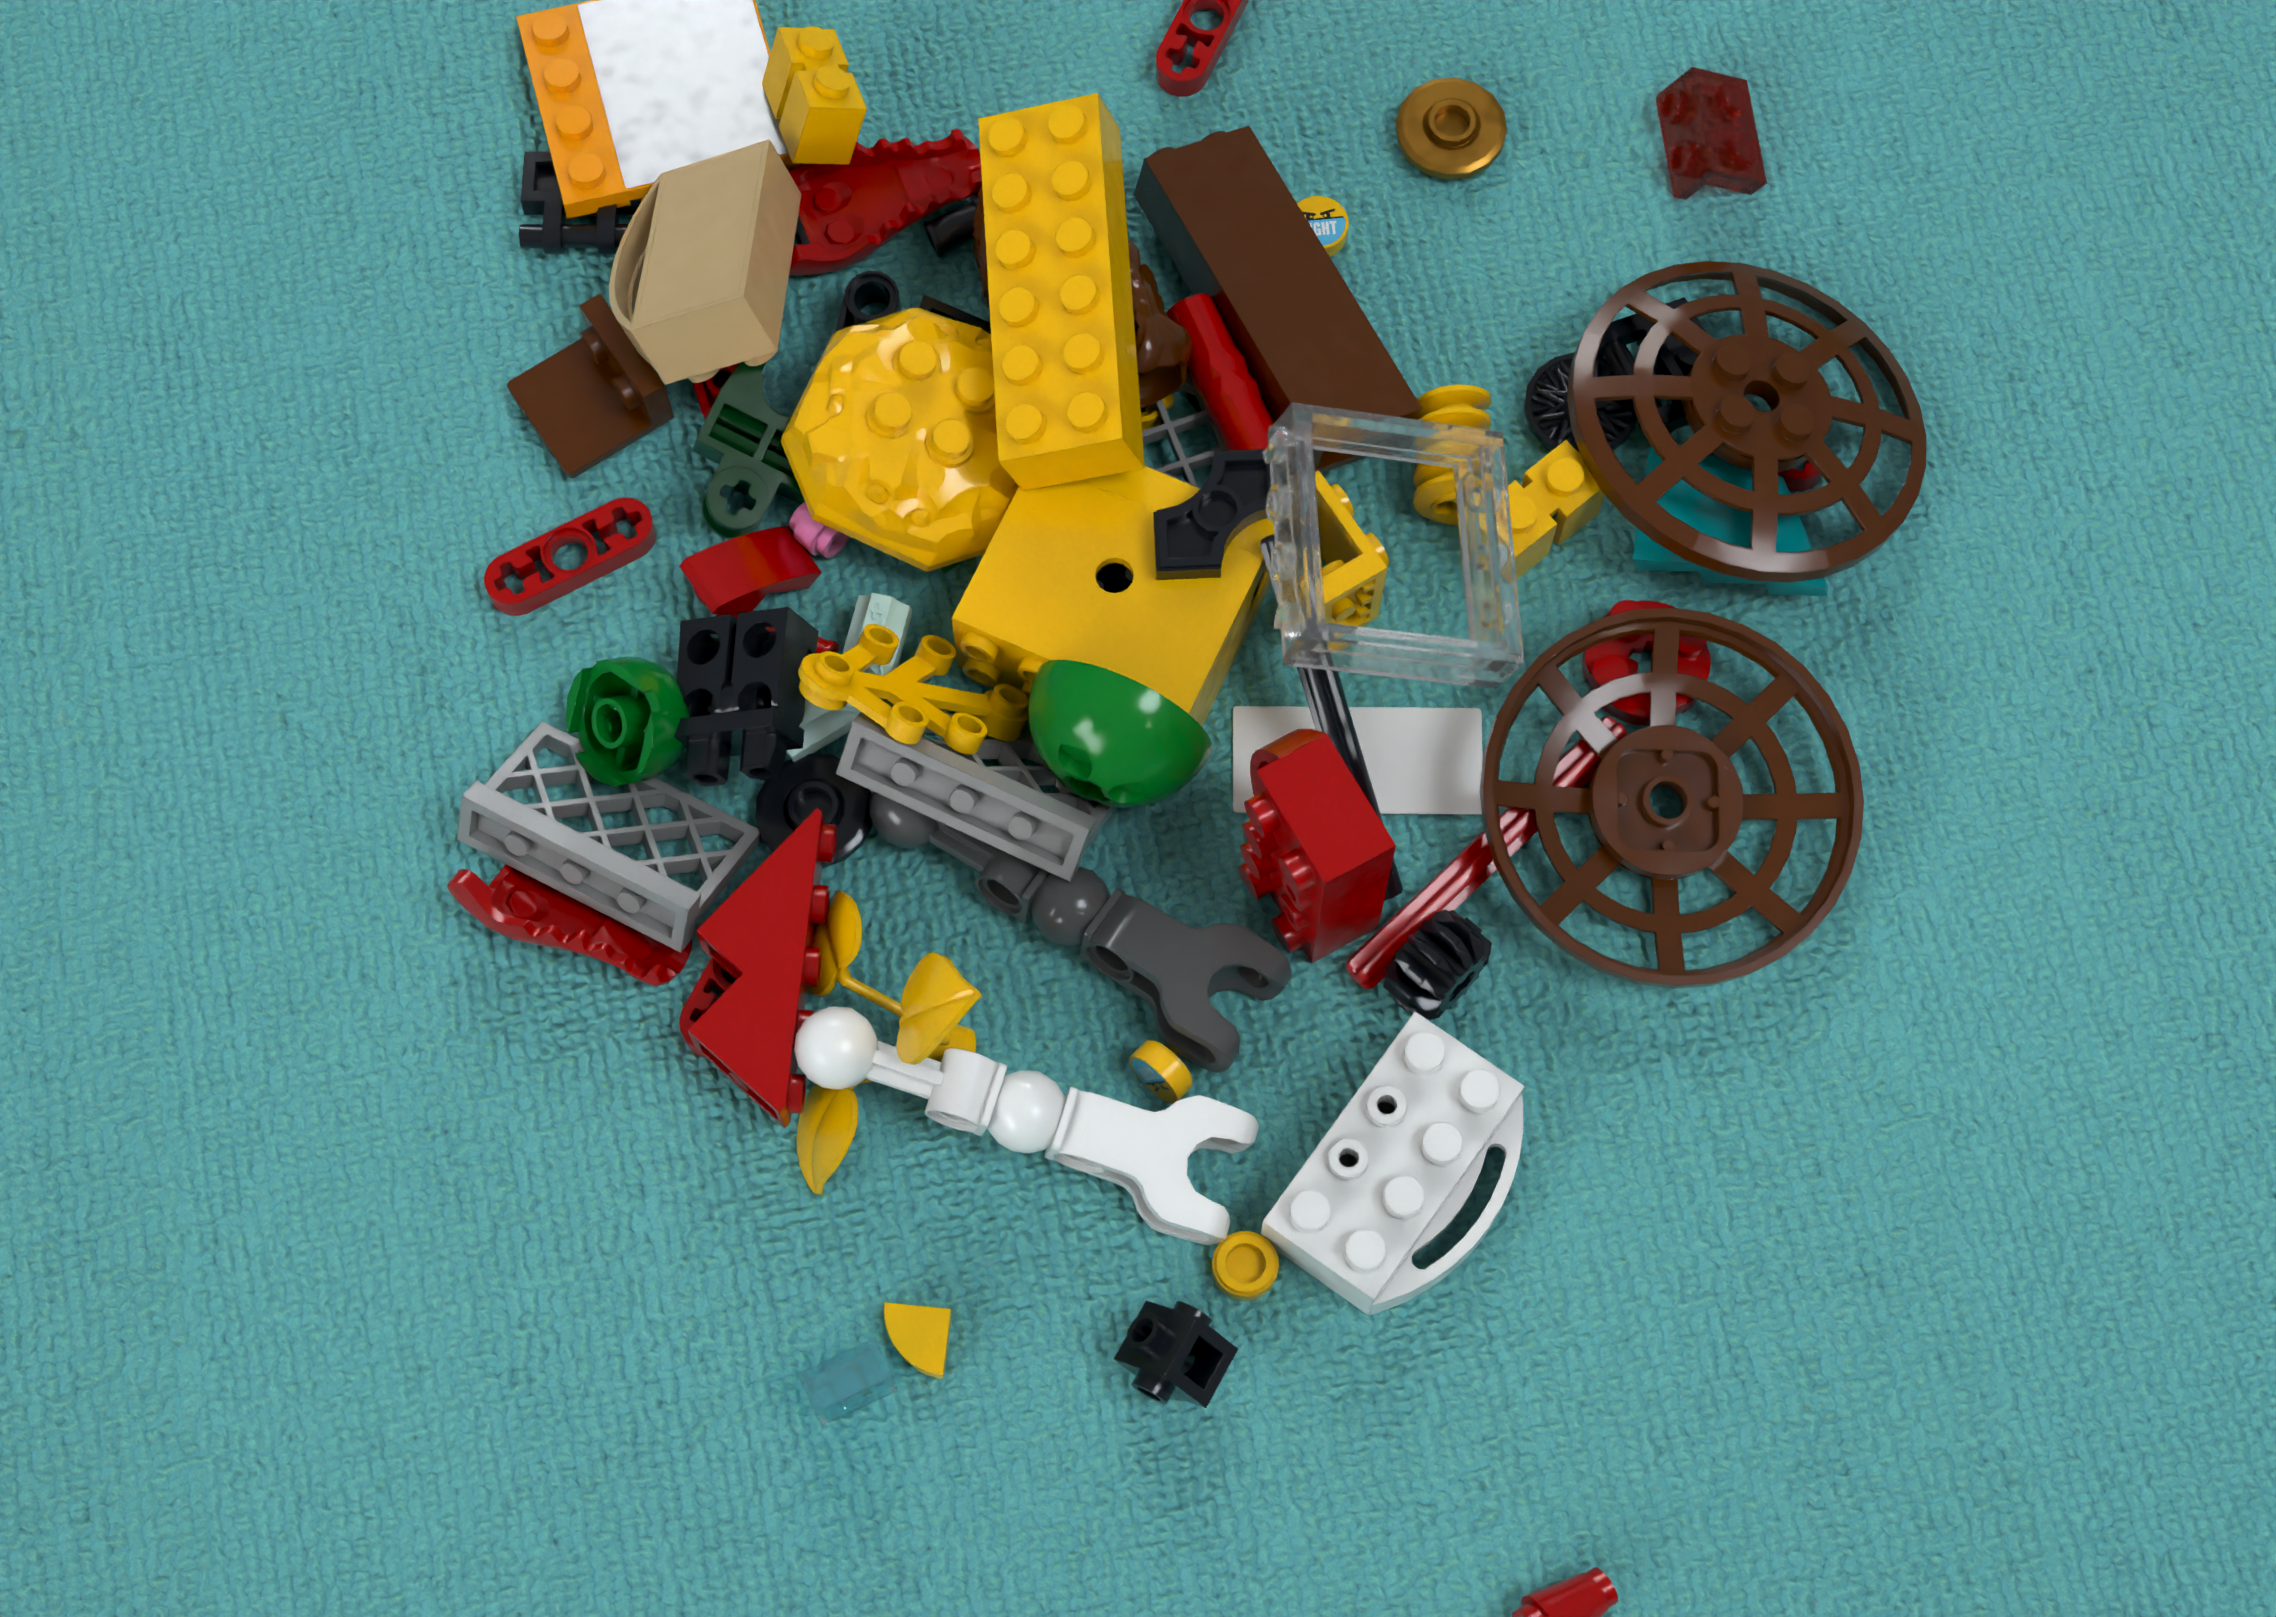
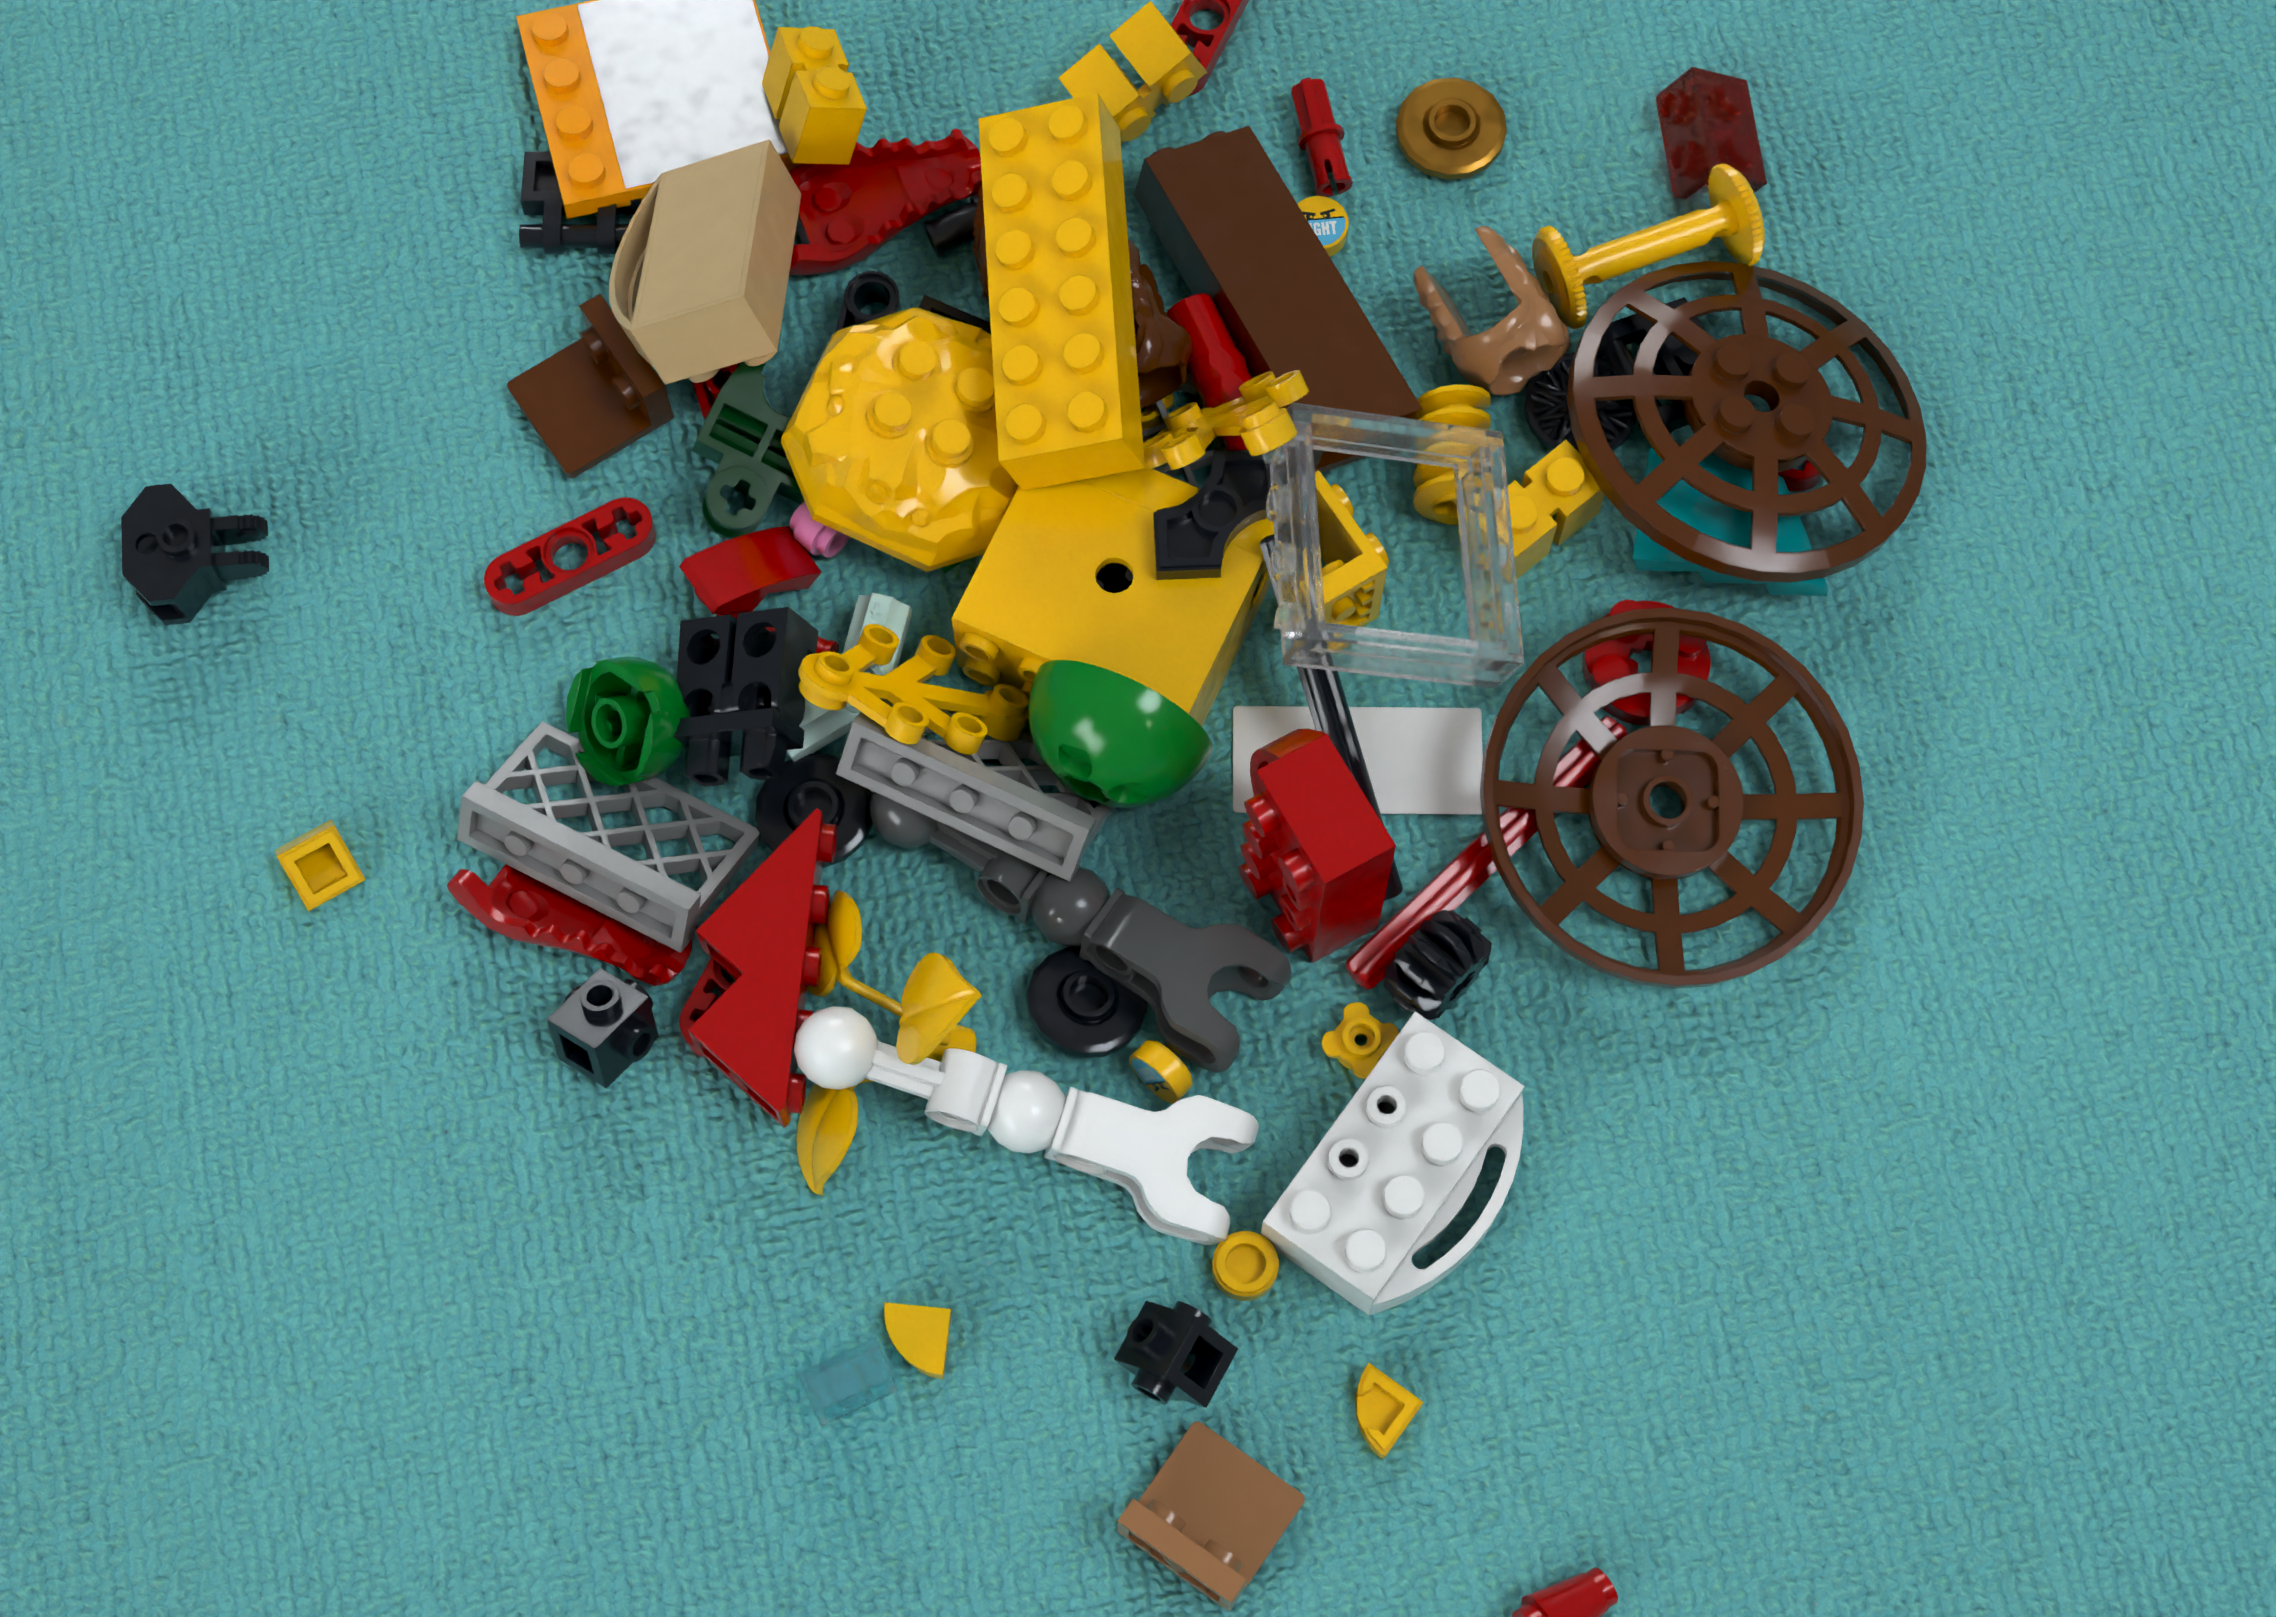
none -> black hinge [121,484,269,625]
none -> yellow slope [275,820,366,911]
none -> black brick [547,968,659,1089]
none -> black wheel [1026,946,1147,1058]
none -> yellow piece [1058,1,1207,143]
none -> medium nougat bracket [1117,1421,1305,1612]
none -> yellow plant [1143,370,1309,470]
none -> red axle [1291,77,1353,197]
none -> yellow plate [1322,1002,1399,1079]
none -> yellow tile [1355,1363,1424,1460]
none -> medium nougat piece [1413,226,1572,396]
none -> yellow hose [1532,163,1765,329]

